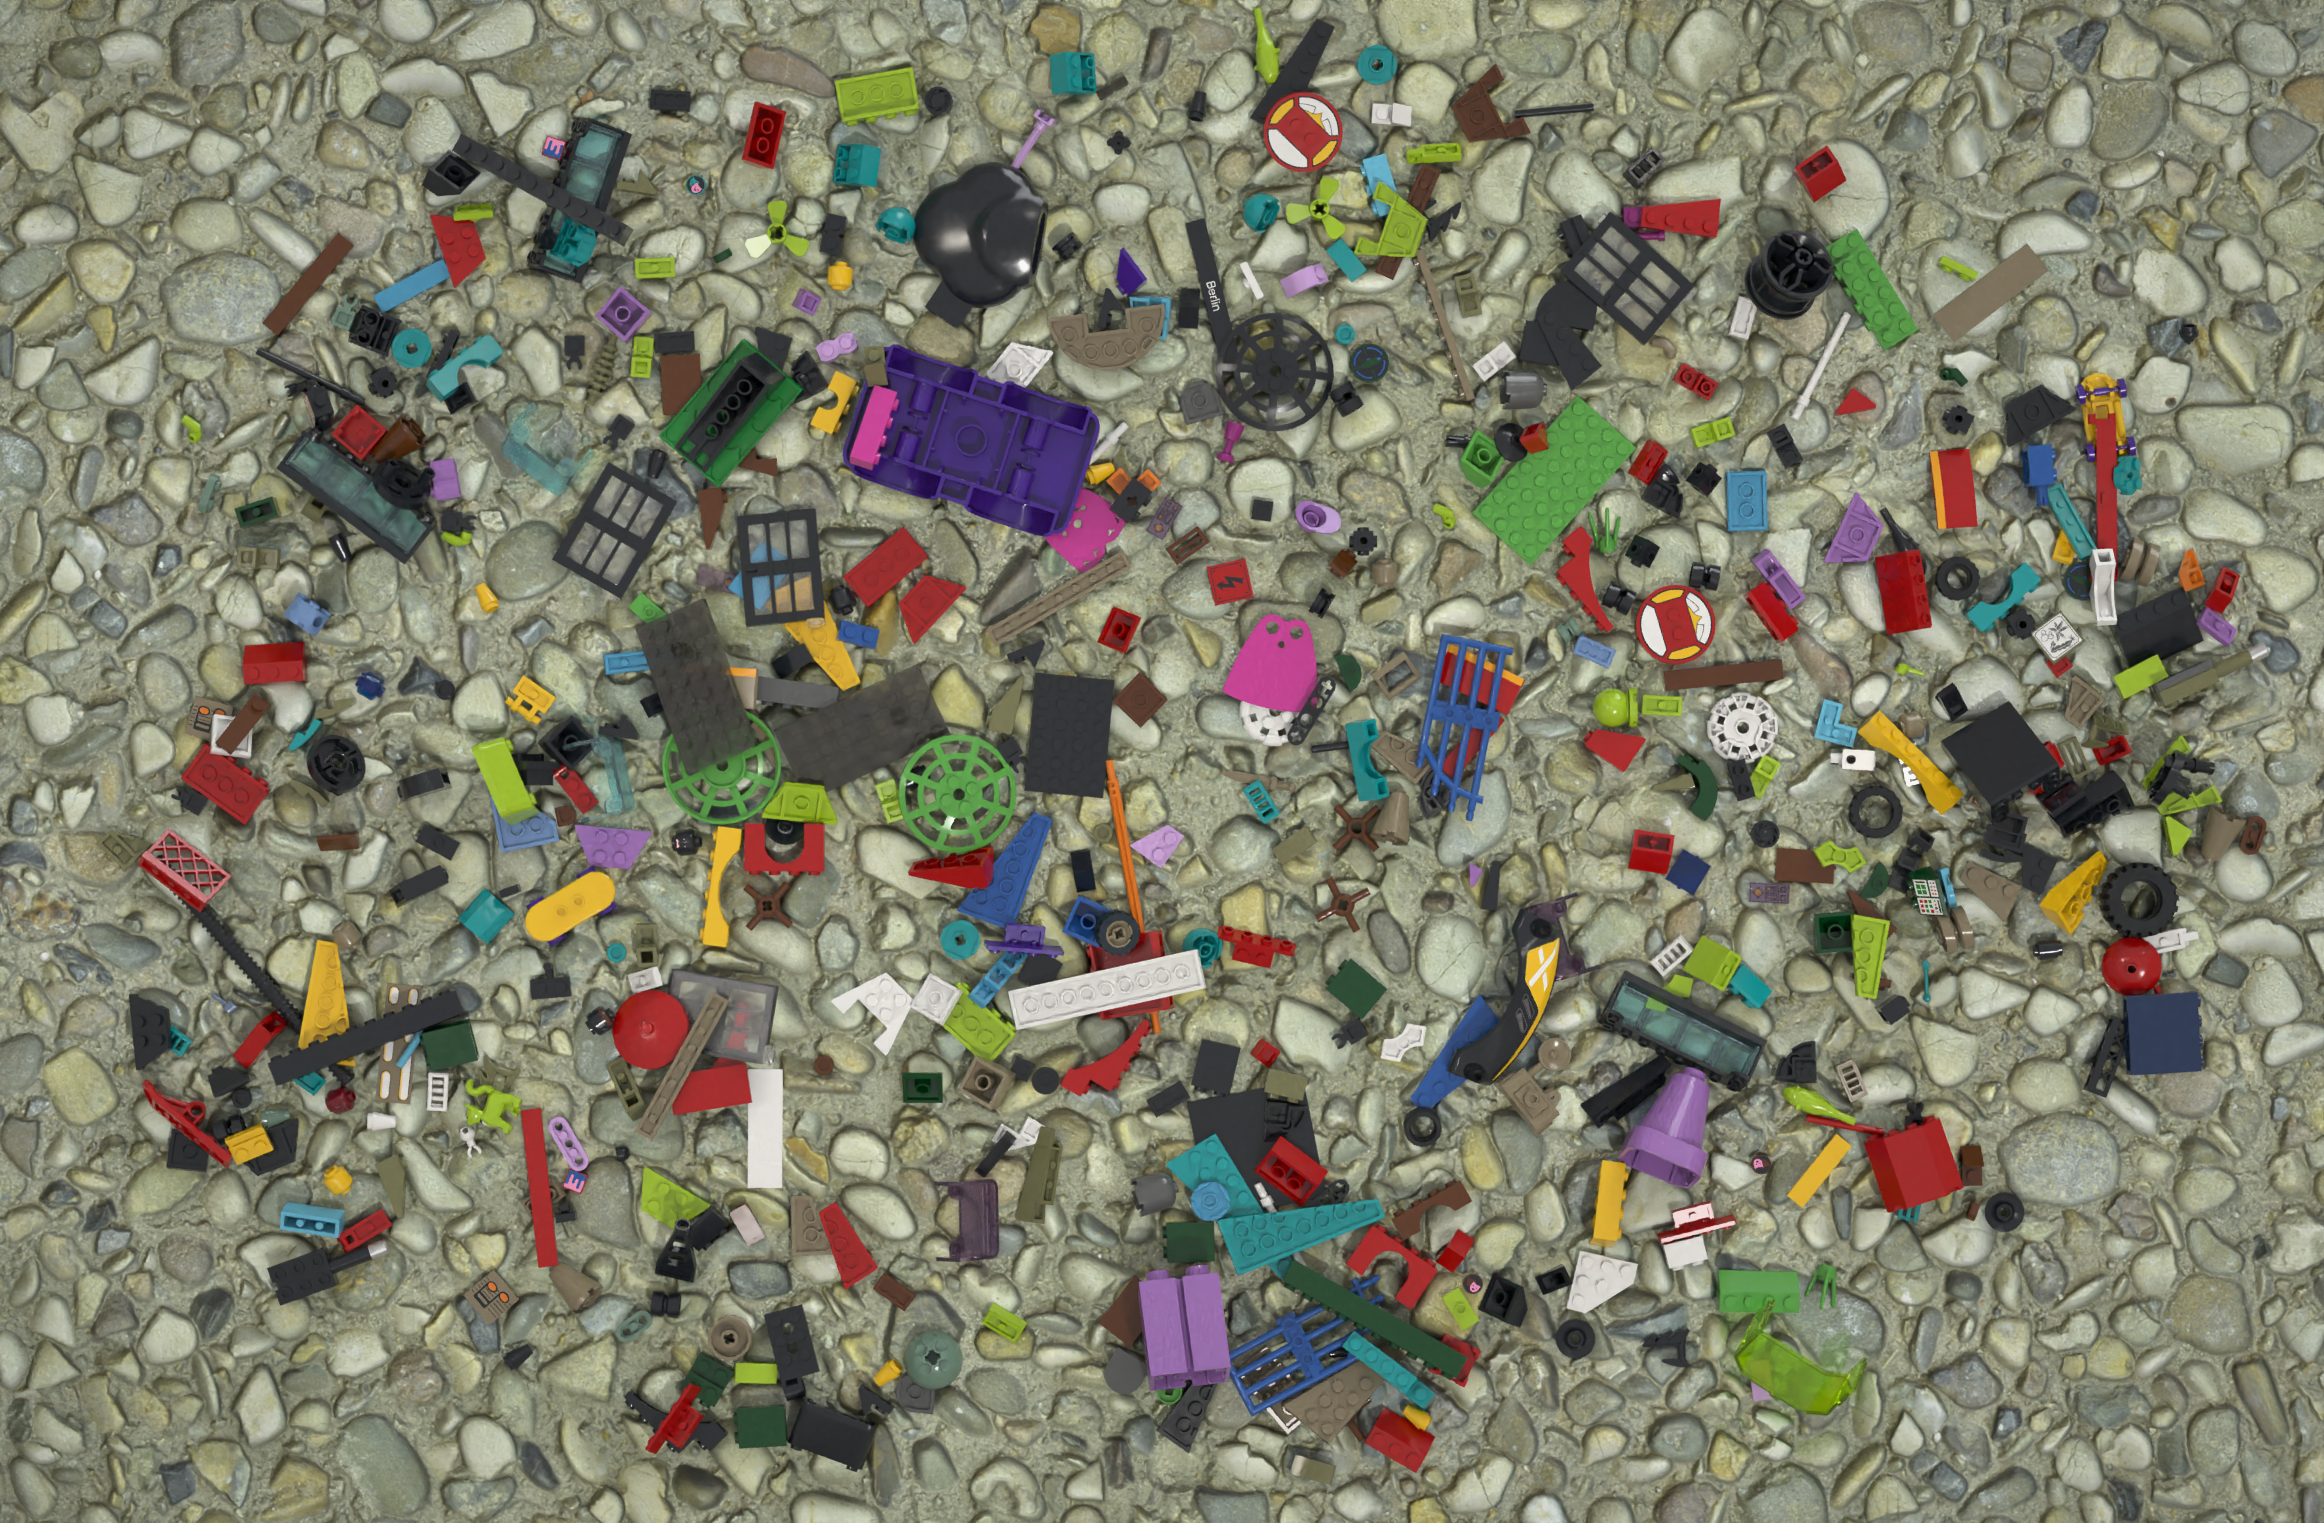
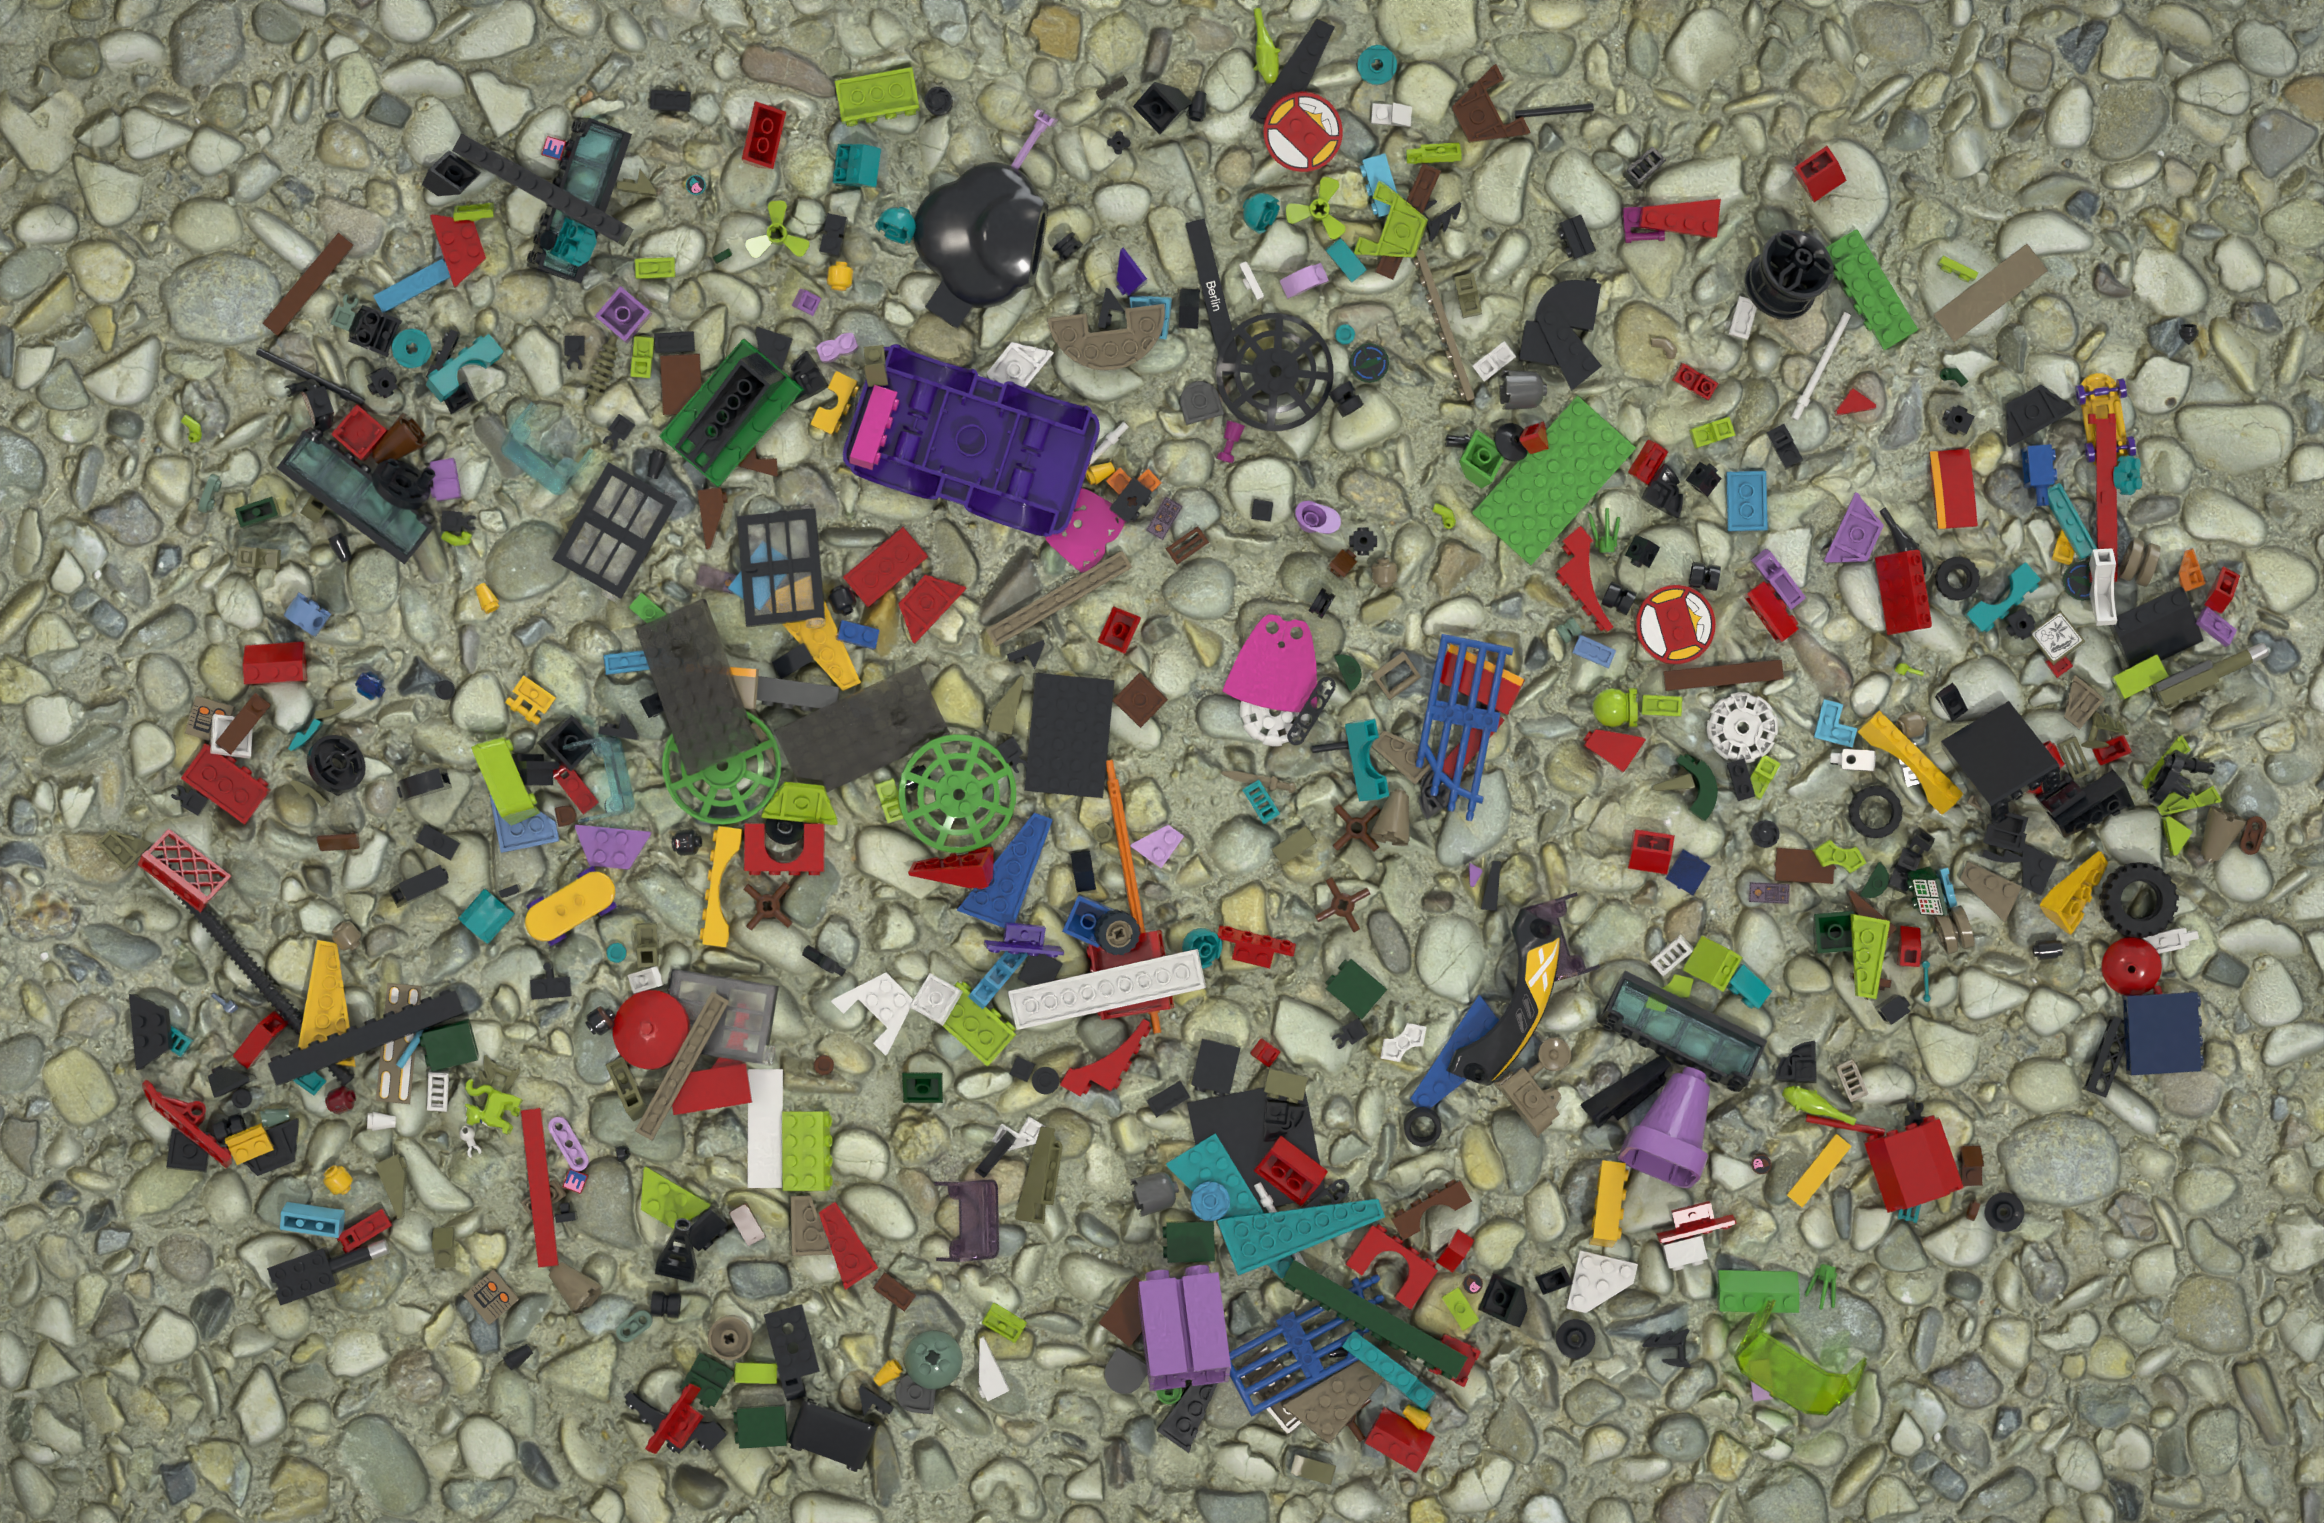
teal plate [941,920,980,960] -> none
dark tan slope [958,1055,1016,1110] -> none
teal slope [1049,52,1097,96] -> none
red tile [1207,559,1254,606] -> none
door [1559,212,1698,346] -> none
none -> olive slope [432,1227,456,1268]
none -> lime bracket [782,1111,833,1191]
none -> black bar [802,945,846,977]
none -> white slope [978,1336,1010,1401]
none -> black slope [1133,82,1192,135]
none -> red slope [1897,926,1921,967]

